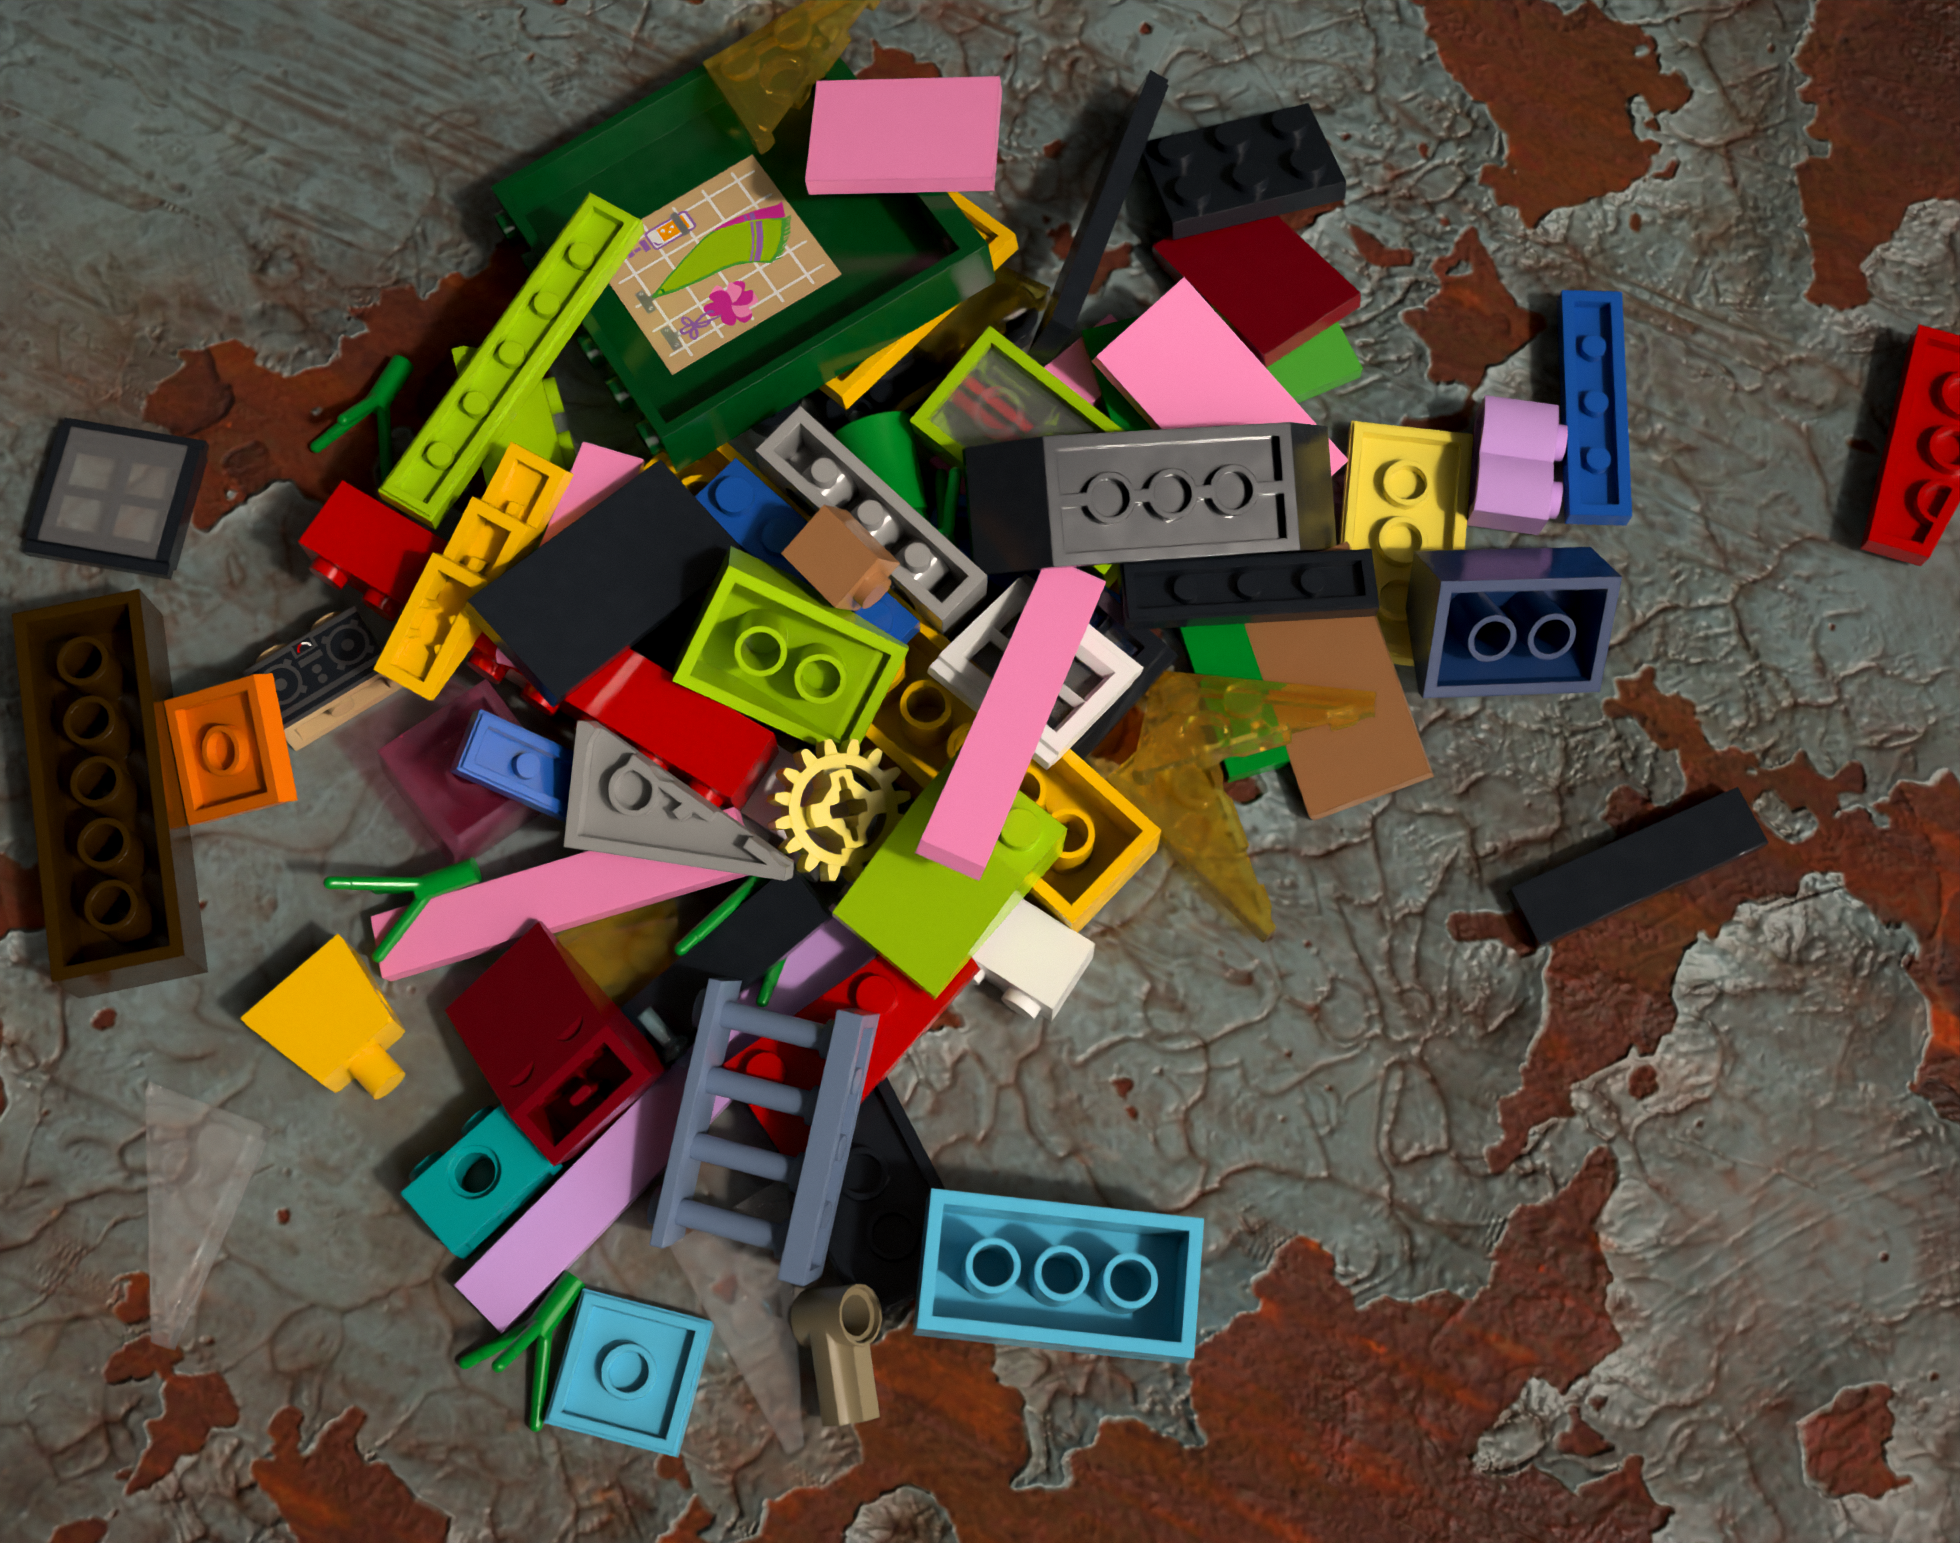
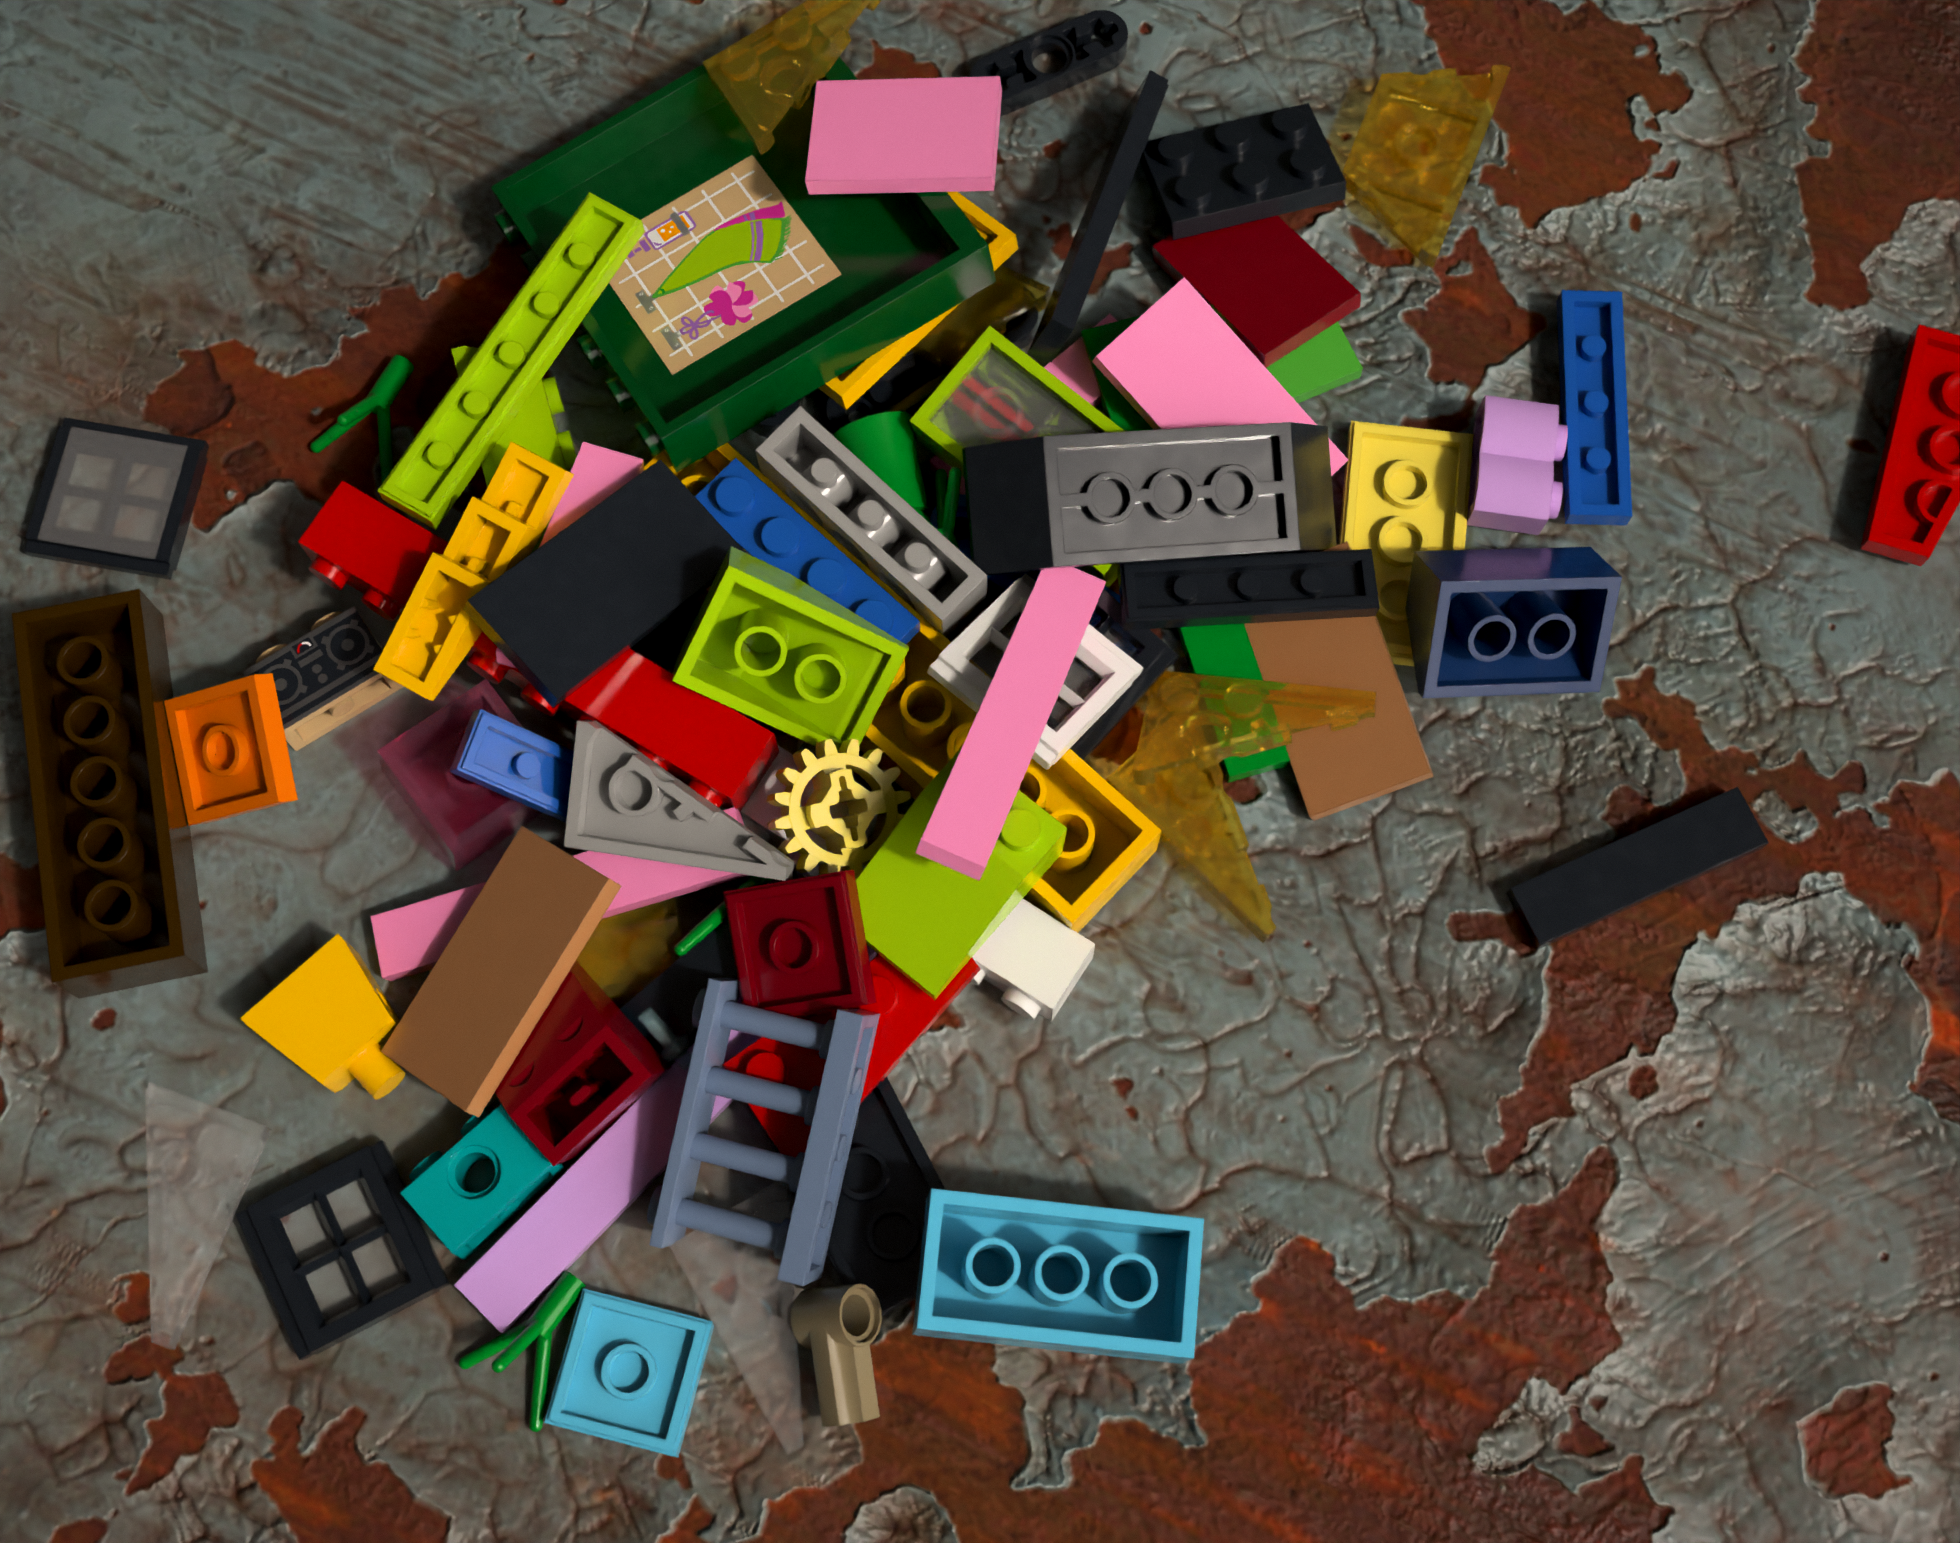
green plant [323,857,481,963] -> none
medium nougat brick [781,504,900,611] -> none
none -> black piece [235,1140,450,1361]
none -> medium nougat tile [381,826,621,1118]
none -> dark red tile [723,869,876,1016]
none -> black beam [970,10,1128,116]
none -> clear yellow wing [1342,65,1511,268]

